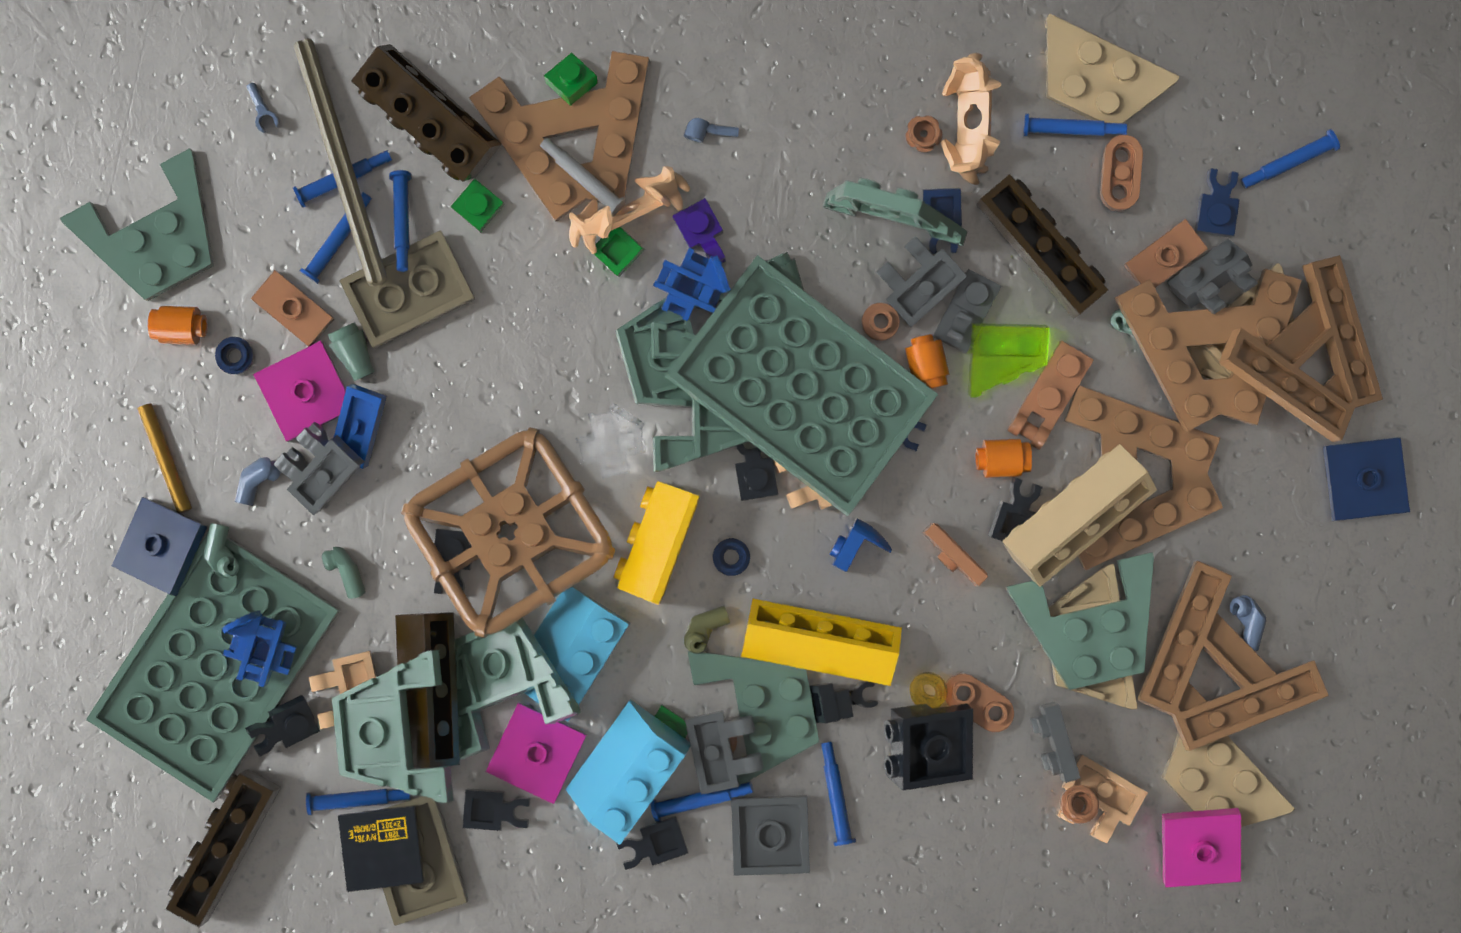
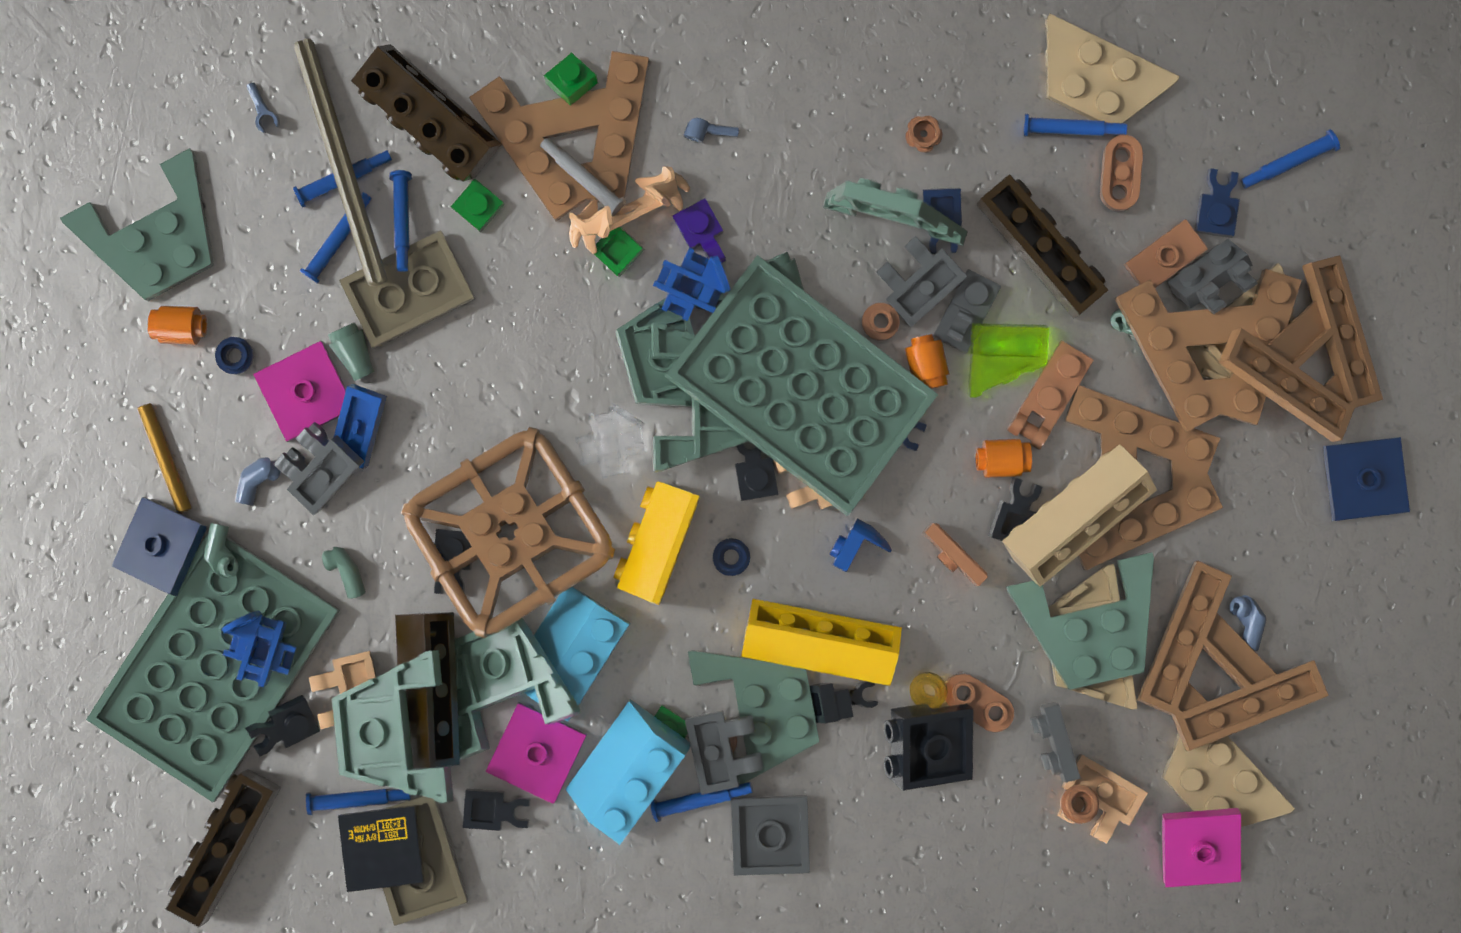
nougat plate [251,270,334,347] -> none
black plate [616,816,688,870] -> none
olive arm [684,605,730,654] -> none
blue piece [821,742,856,846] -> none
light nougat piece [941,52,1001,185] -> none

